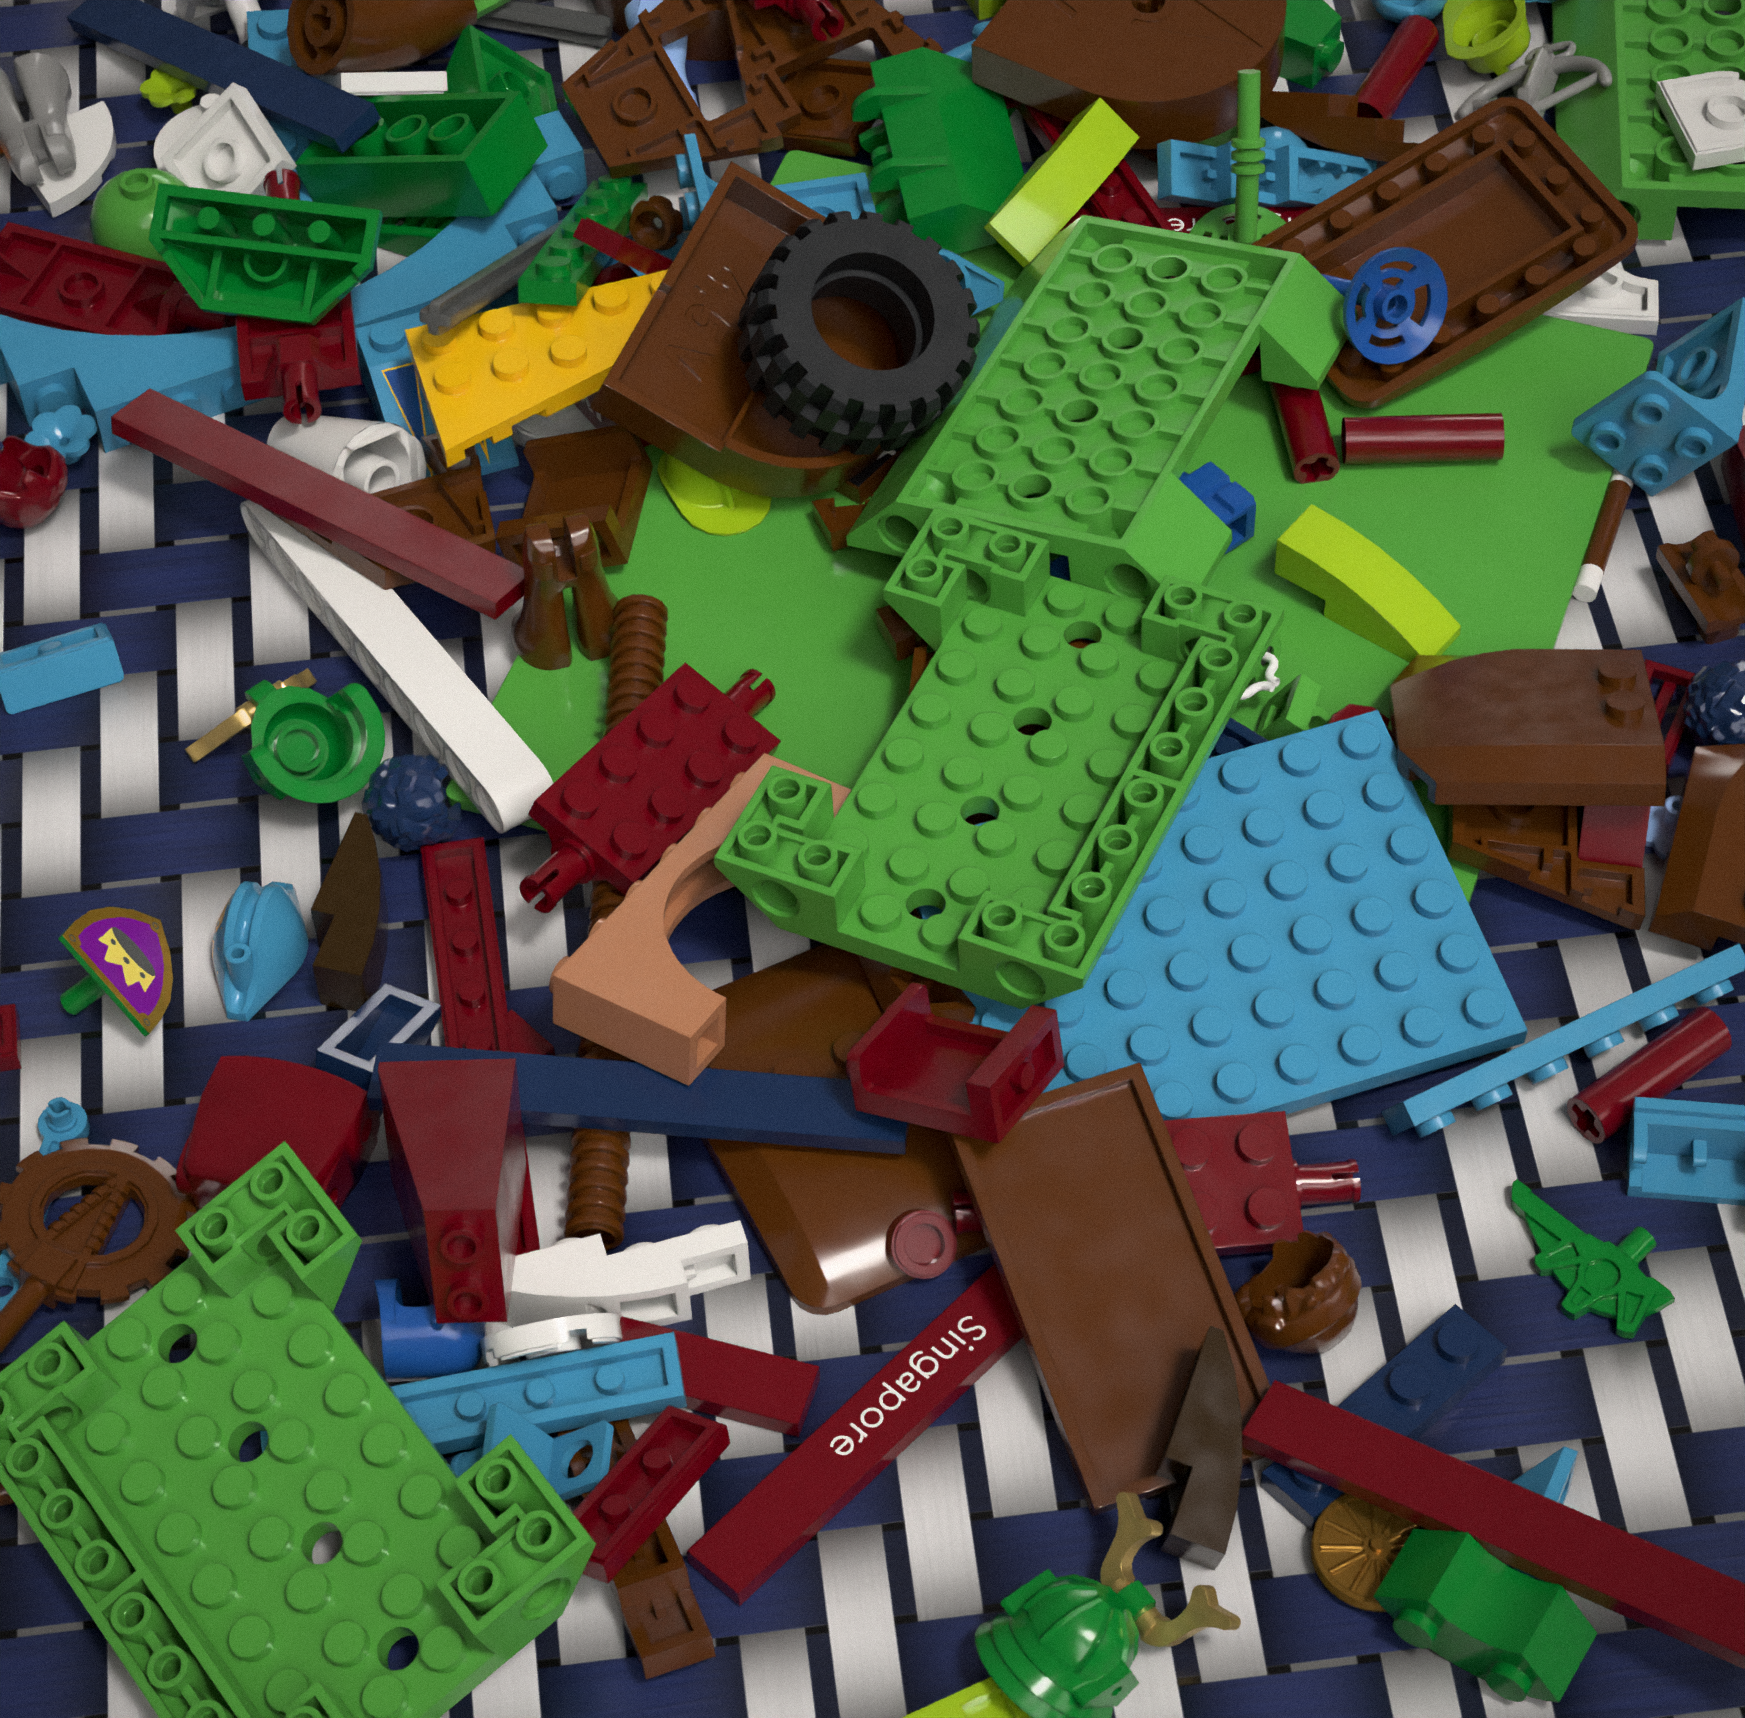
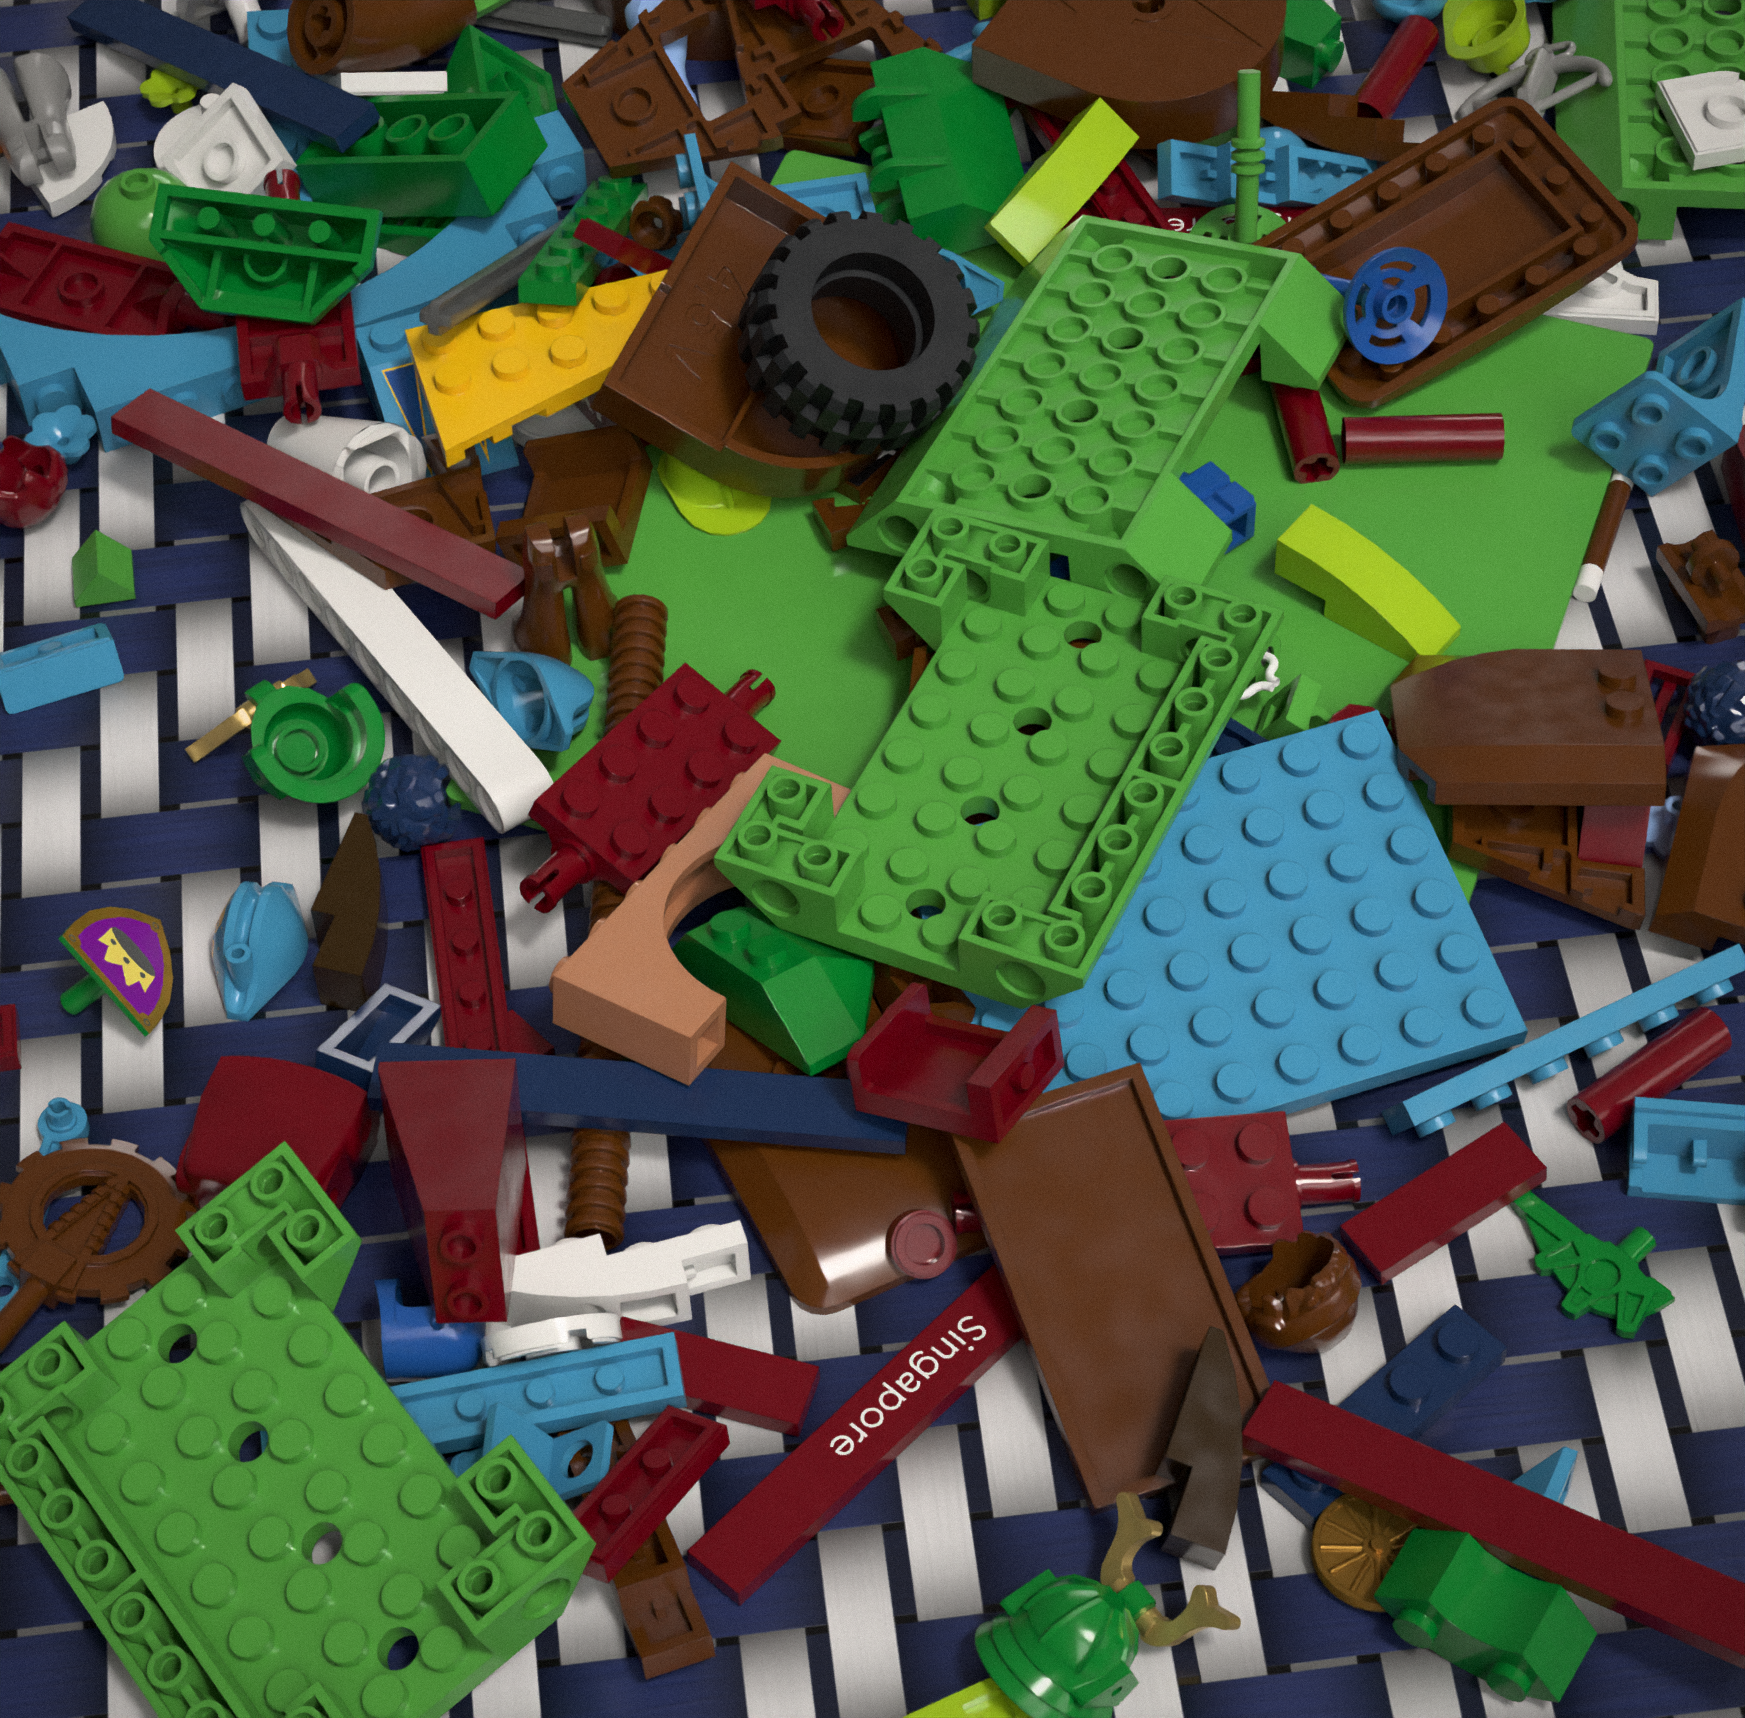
none -> bright green slope [72,530,136,607]
none -> dark azure hat [469,651,594,752]
none -> green wedge [671,906,875,1077]
none -> dark red tile [1340,1121,1547,1285]

